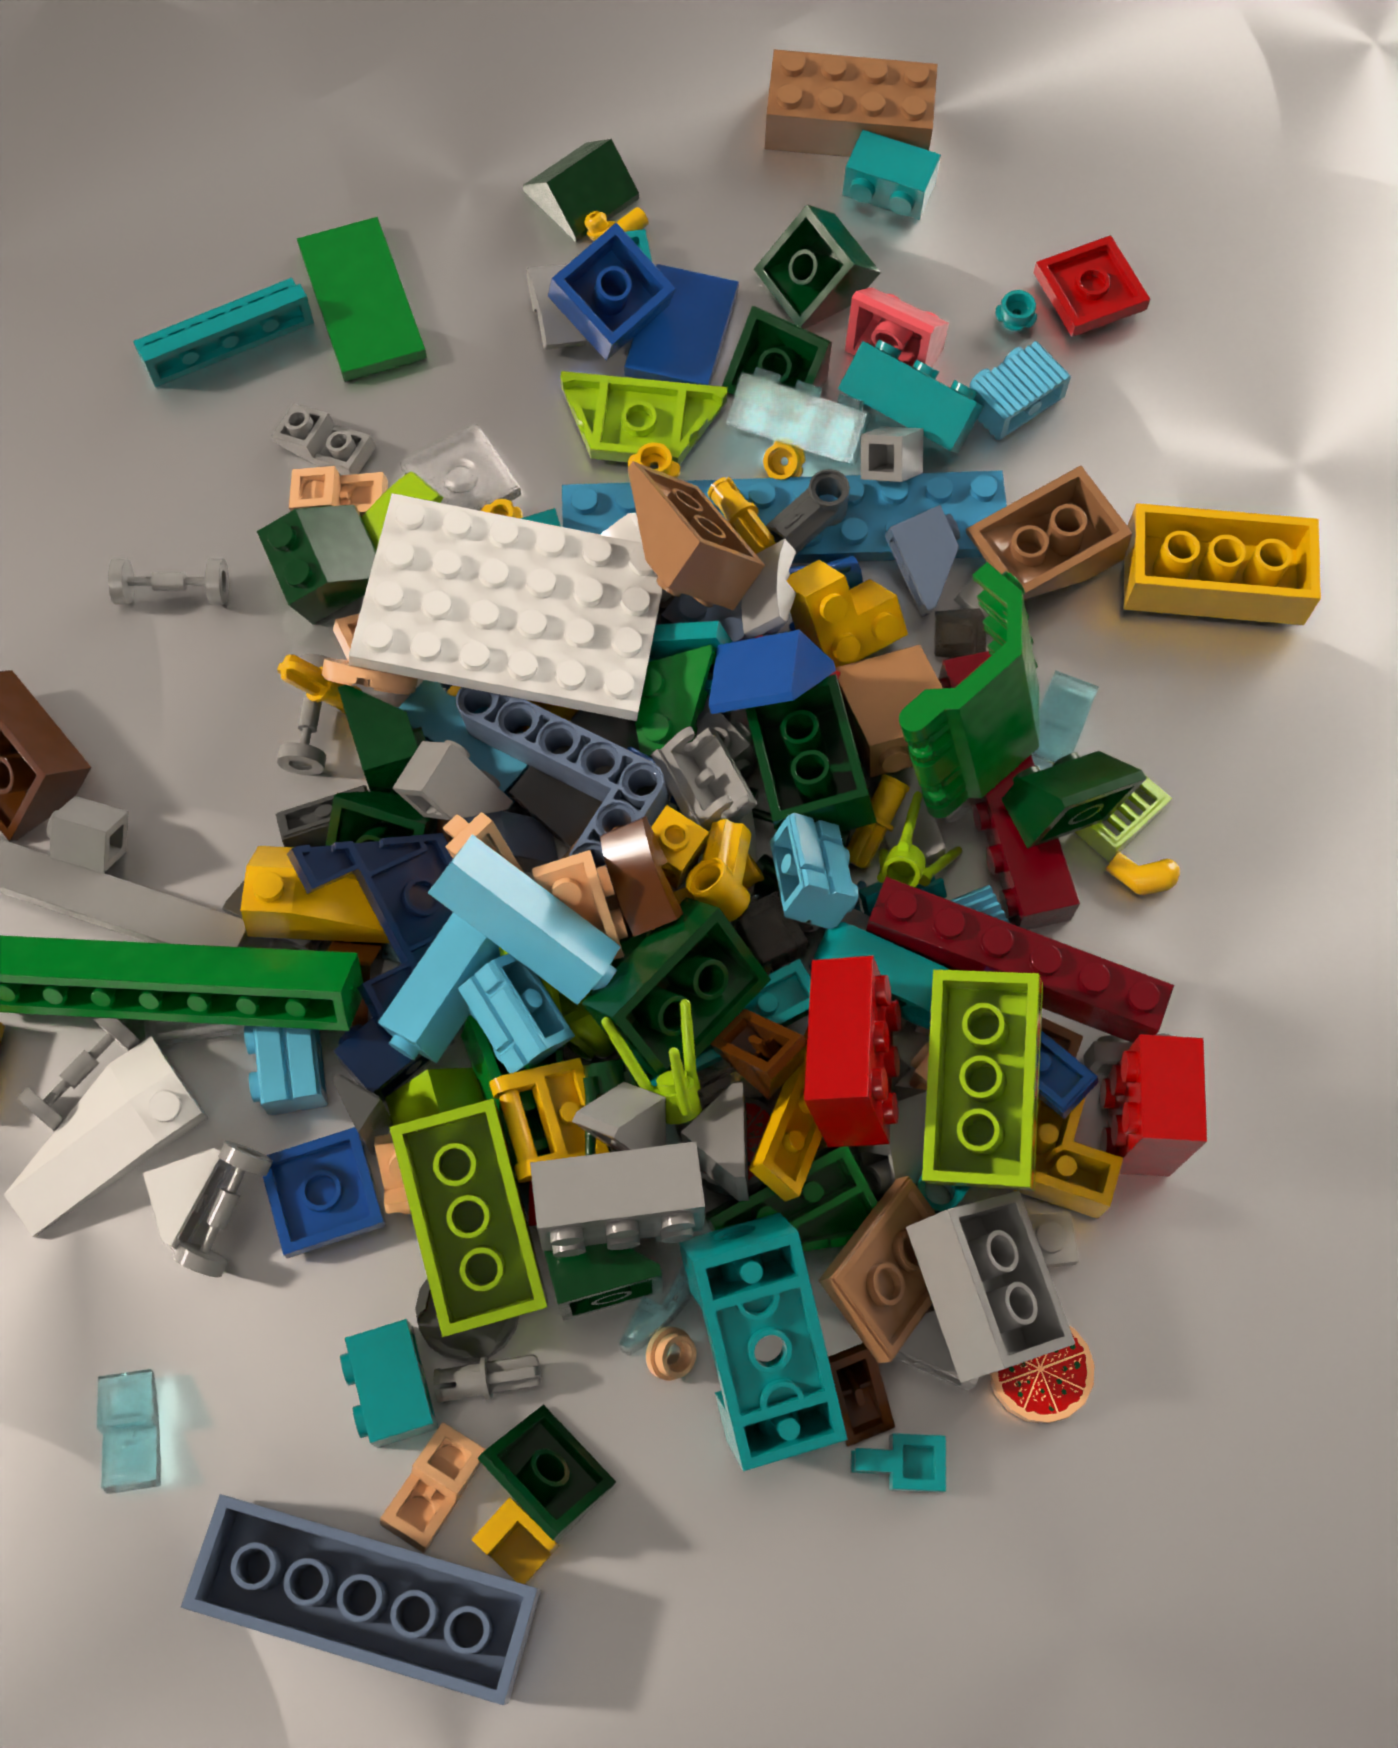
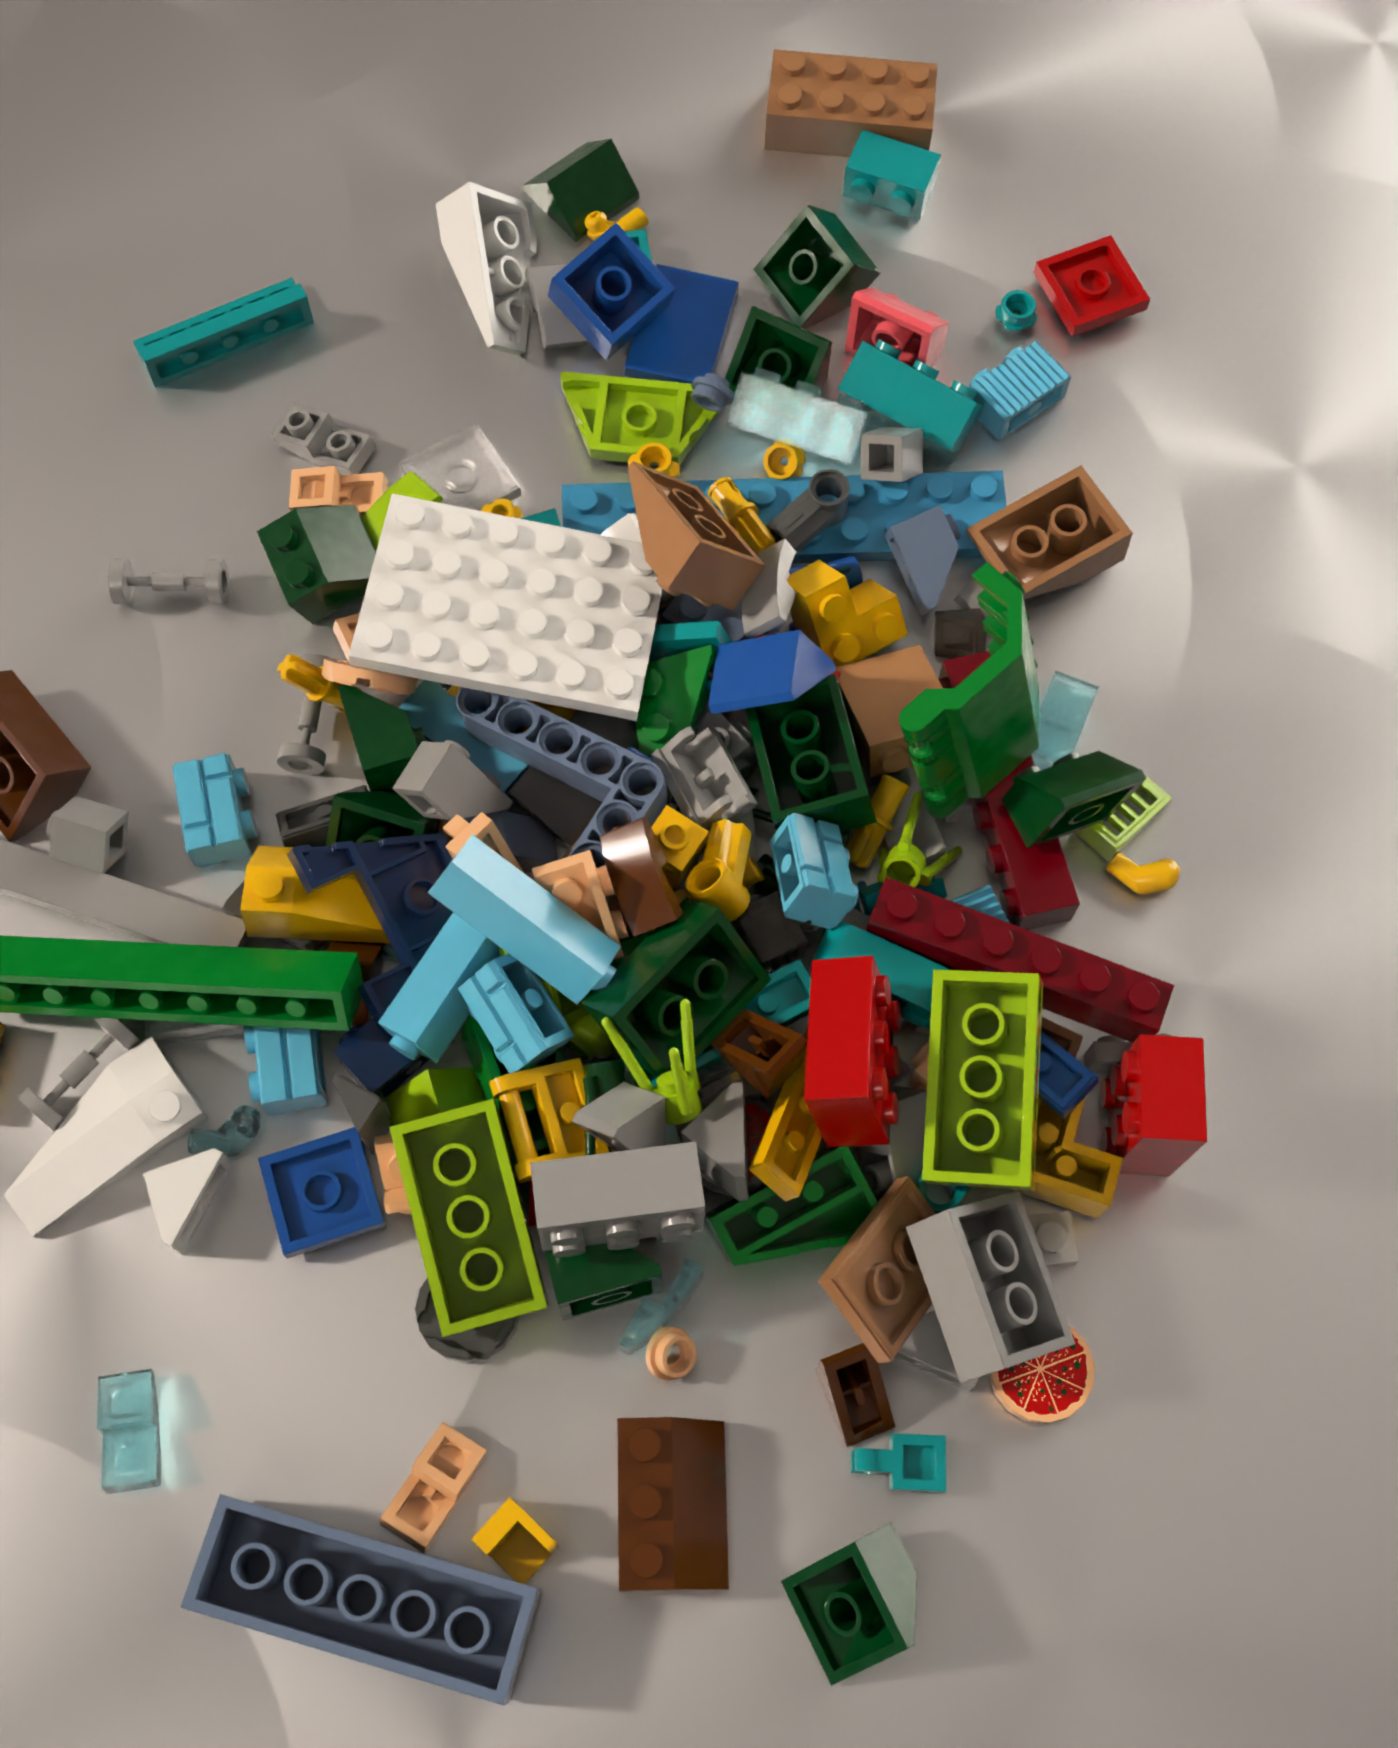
light grey wheel [173,1141,273,1277] -> none
green tile [296,217,427,382] -> none
teal brick [340,1319,439,1448] -> none
light grey axle [433,1354,541,1404] -> none
dark green slope [477,1404,616,1543] -> none
teal plate [678,1212,848,1471] -> none
yellow brick [1124,503,1321,625] -> none
none -> medium azure brick [172,753,257,868]
none -> clear light blue arm [188,1105,261,1157]
none -> white wedge [436,182,537,356]
none -> reddish brown slope [617,1417,729,1592]
none -> sand blue plate [691,373,734,412]
none -> dark green slope [781,1522,917,1686]

